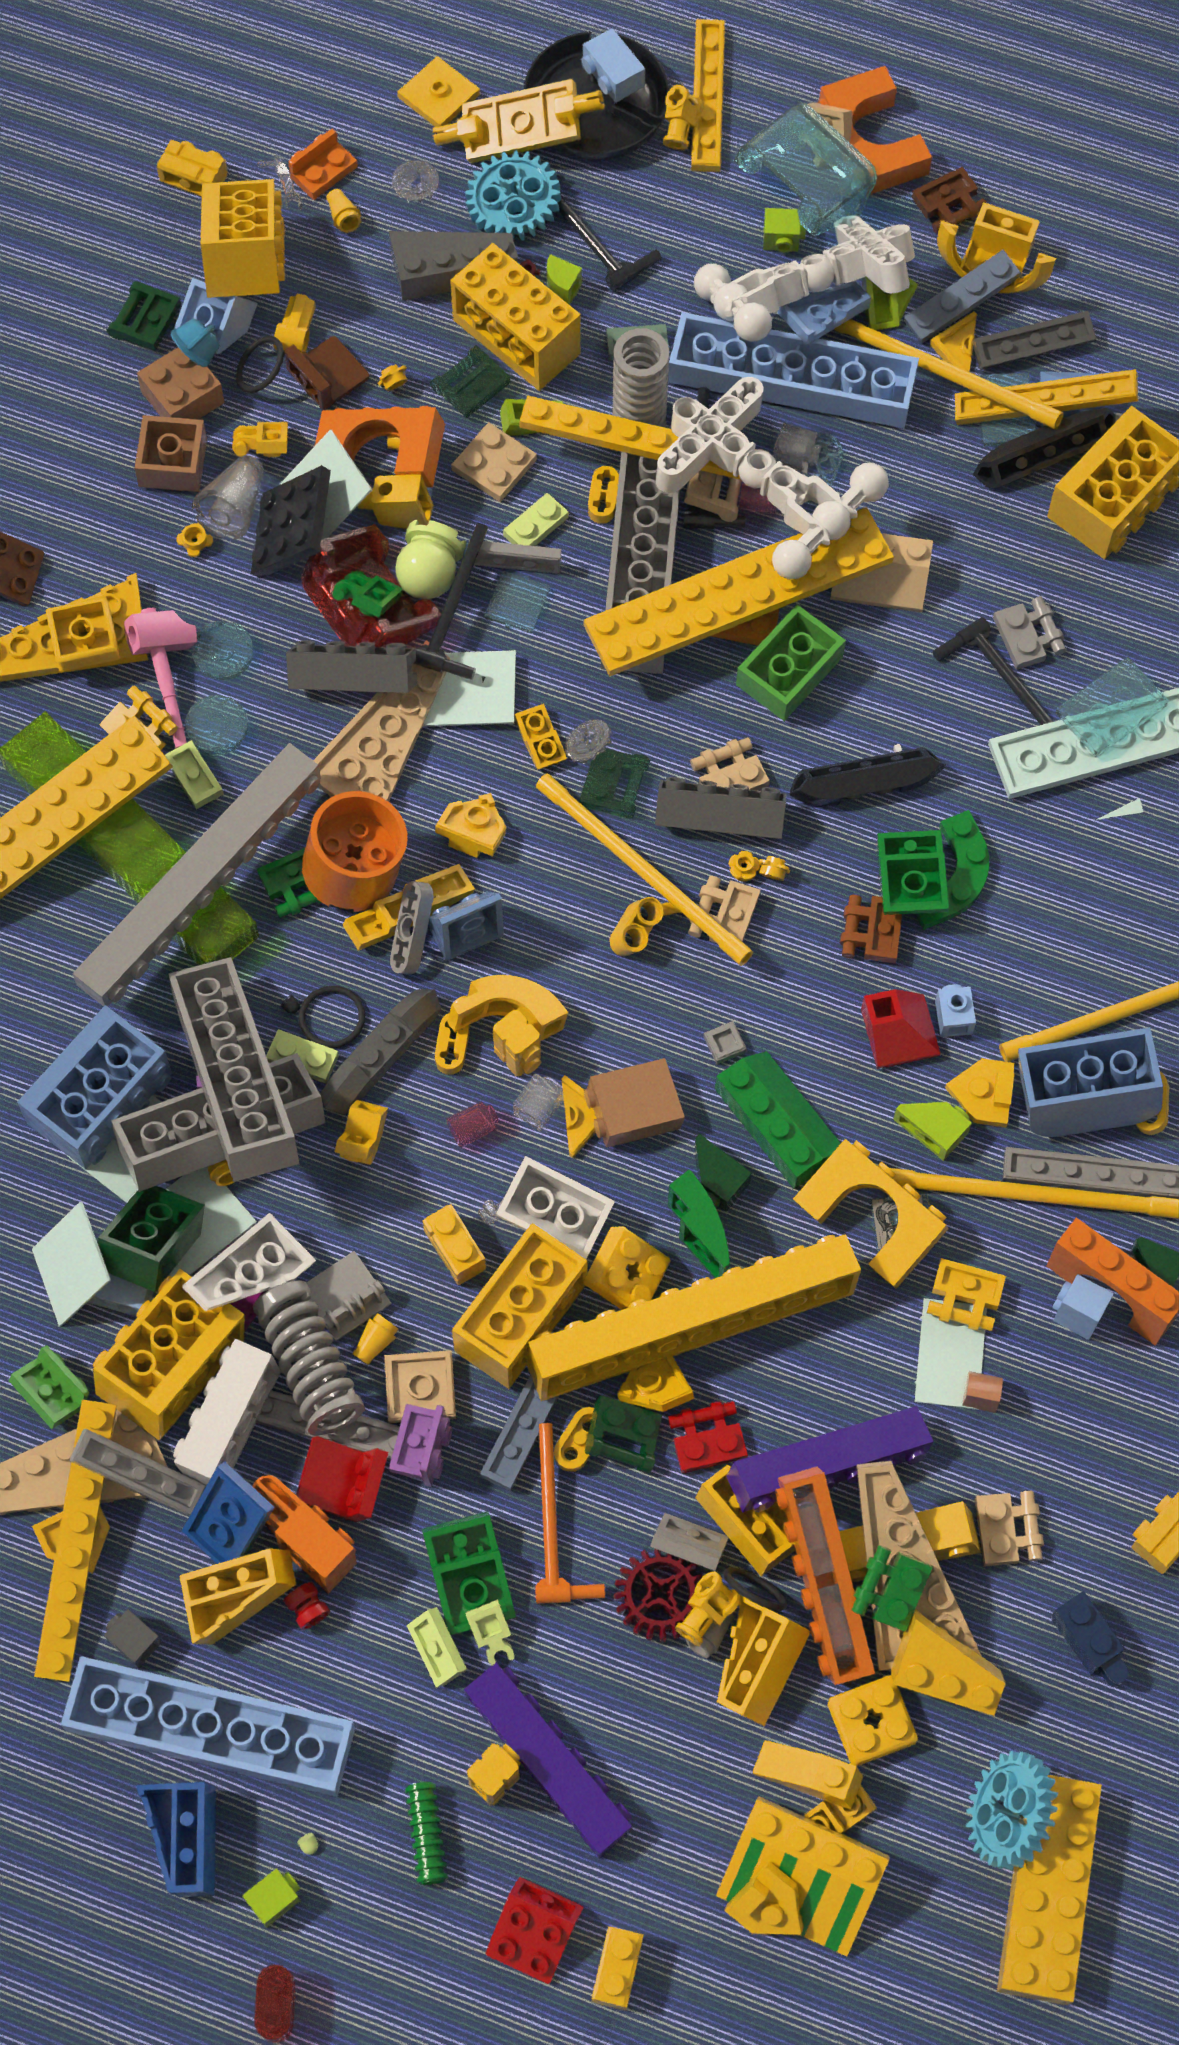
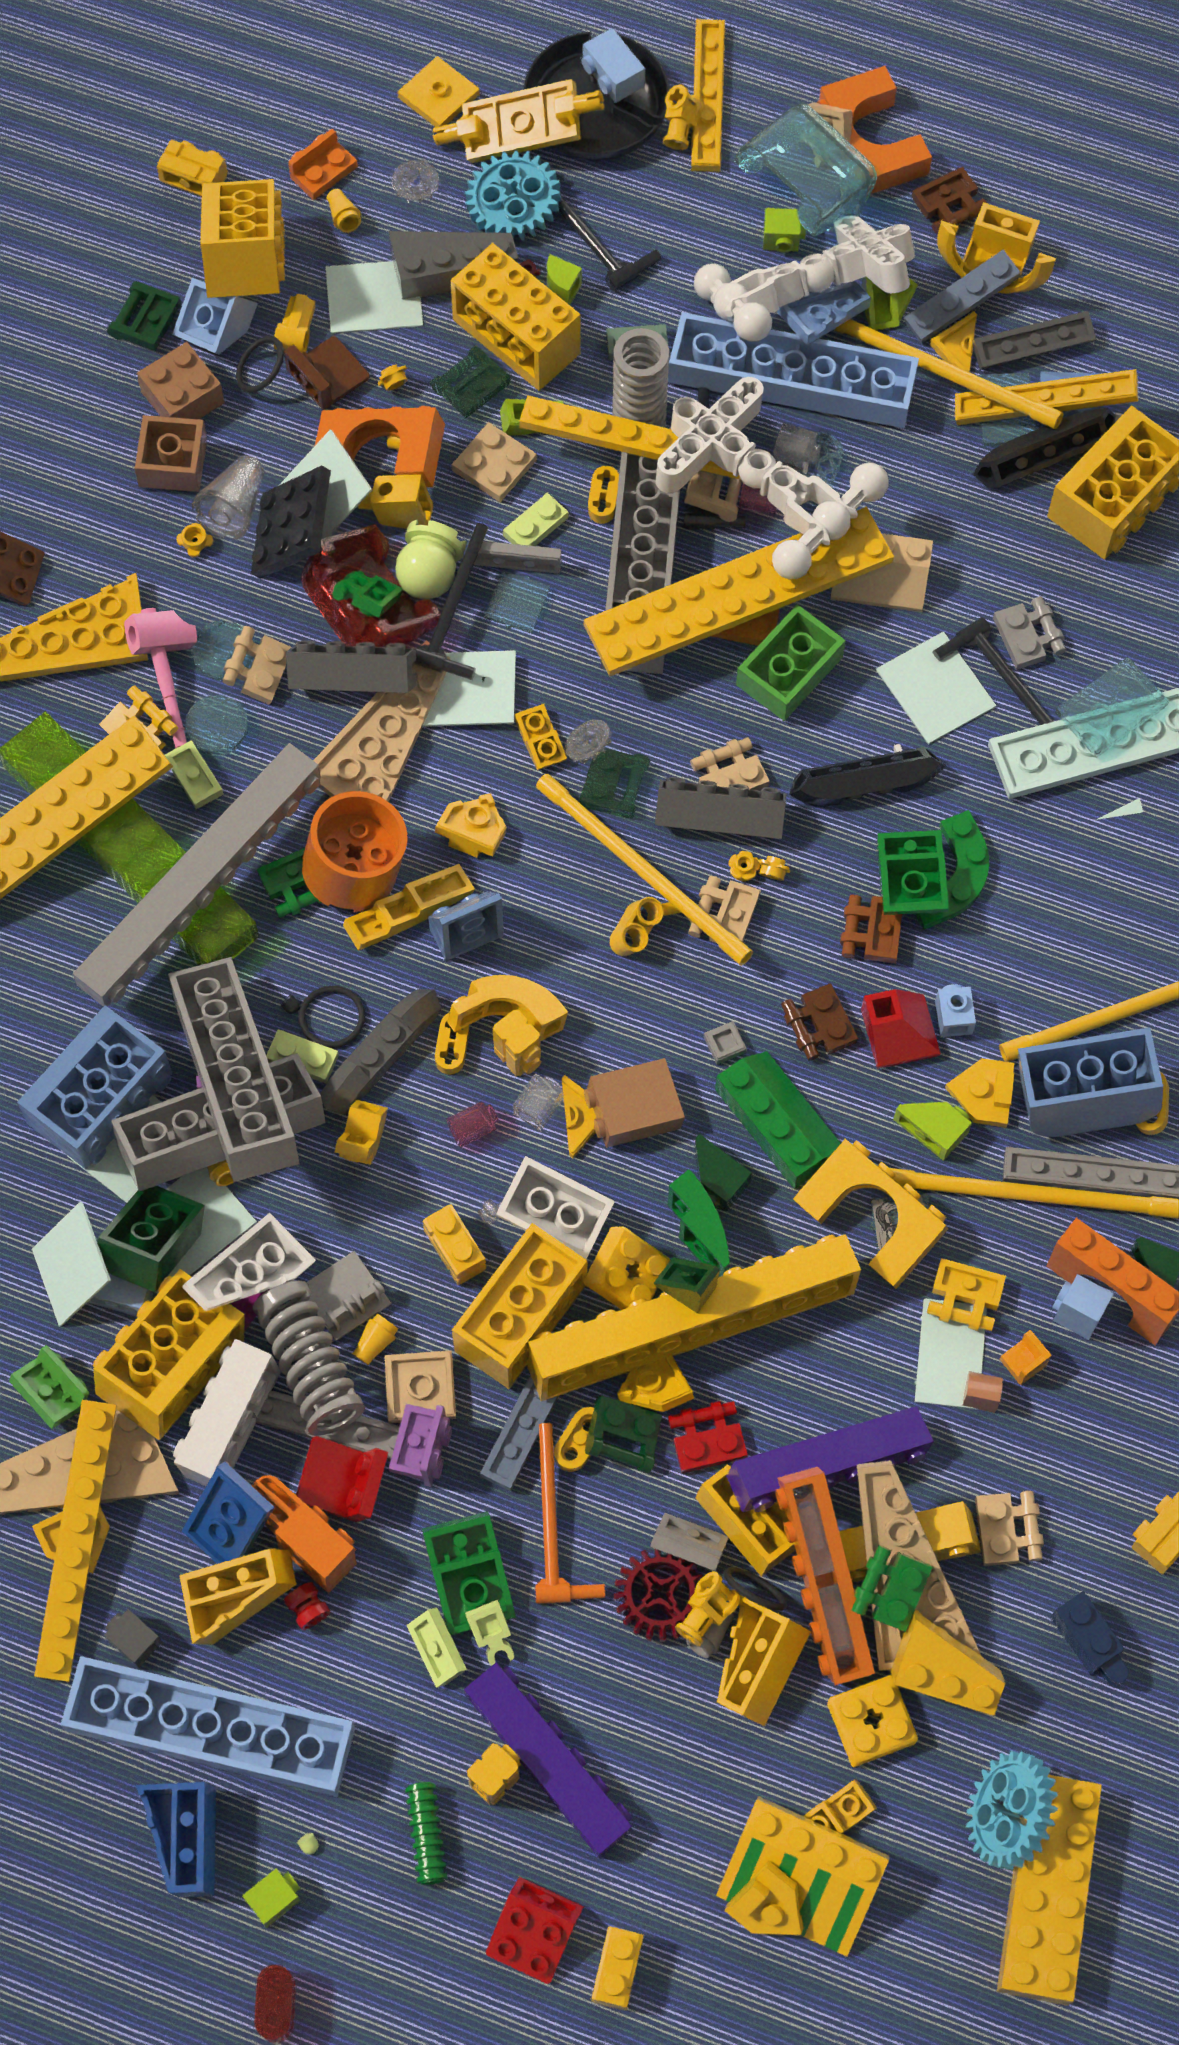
yellow brick [46,597,120,672] -> none
light grey tile [69,1429,206,1517] -> none
dark azure piece [171,319,220,367] -> none
yellow plate [232,422,288,457] -> none
clear piece [258,155,303,211] -> none
light grey beam [390,881,433,974] -> none
yellow slope [752,1740,863,1810] -> none
none -> tan plate [222,626,292,705]
none -> light aqua piece [325,261,423,334]
none -> dark green slope [654,1257,720,1314]
none -> reddish brown plate [781,983,858,1061]
none -> light aqua piece [876,632,996,744]
none -> light orange panel [999,1330,1052,1385]

